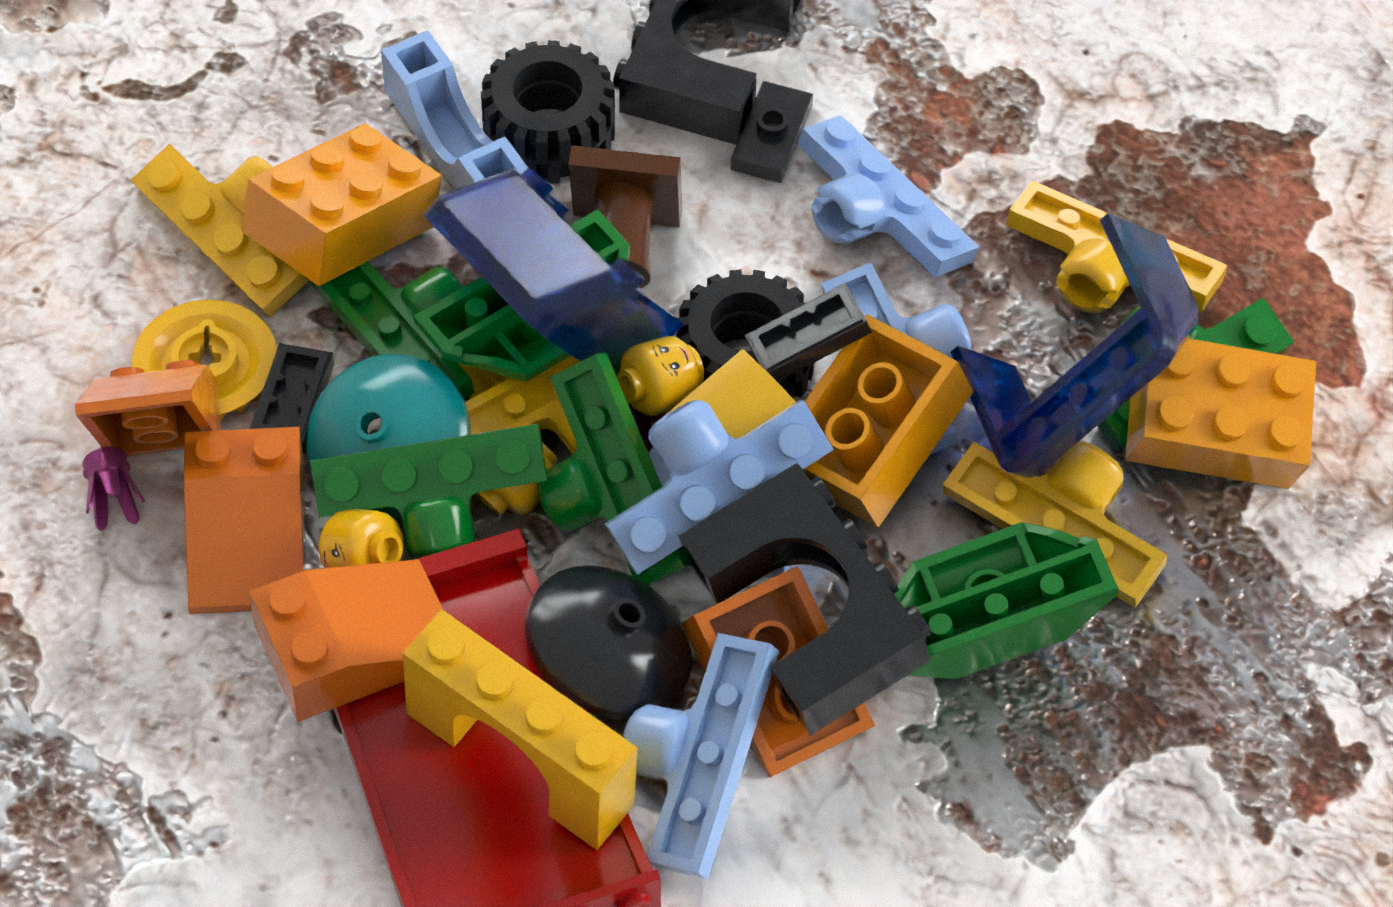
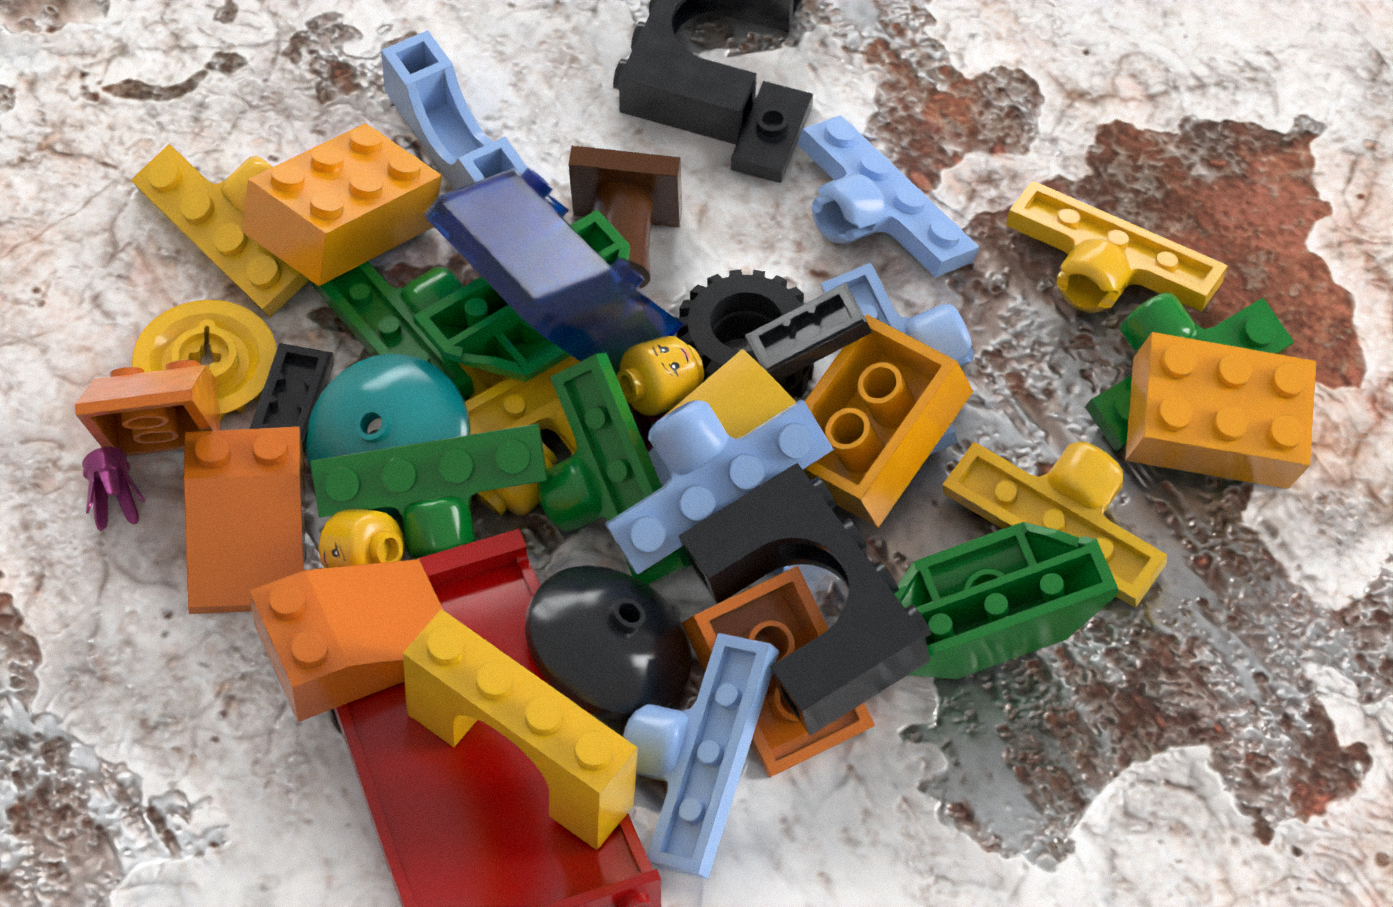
black tyre [481,40,615,184] -> none
clear blue windscreen [950,213,1199,478] -> none

